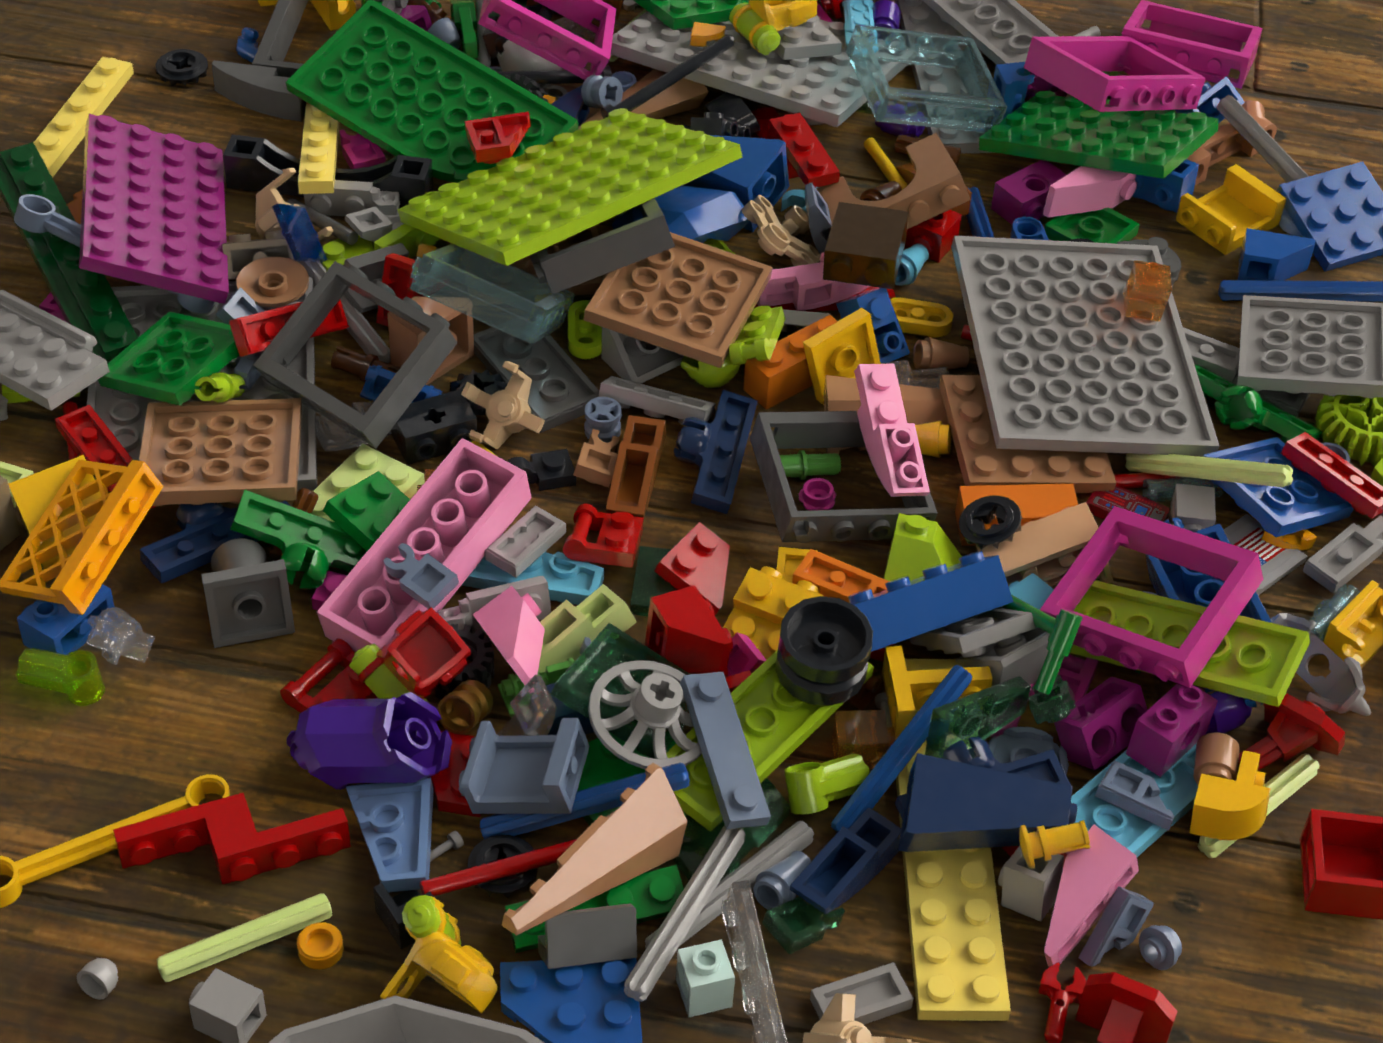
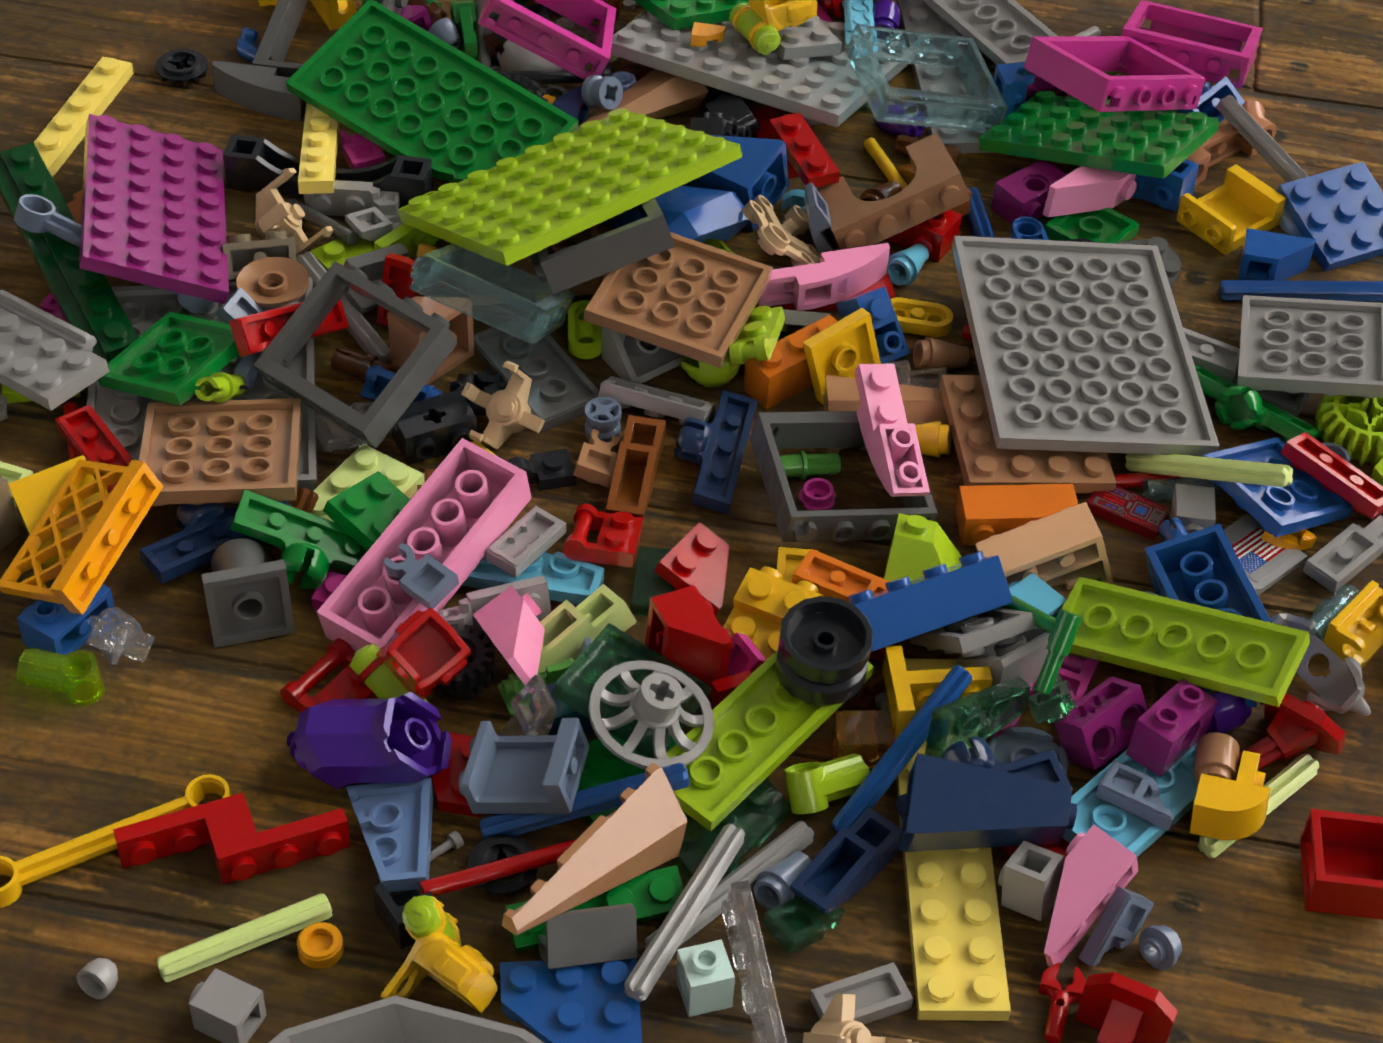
clear blue piece [272,204,327,263] -> none
pearl gold wheel [437,680,493,734] -> none
red wing [464,112,531,164] -> none
black bar [601,35,735,119] -> none
sand blue plate [680,672,771,829] -> none
dark brown brick [823,202,909,289] -> none
black gear [959,495,1022,550] -> none
yellow pin [1019,820,1091,869] -> none
dark pink window [1040,506,1263,688] -> none
clear orange brick [1123,260,1172,322] -> none

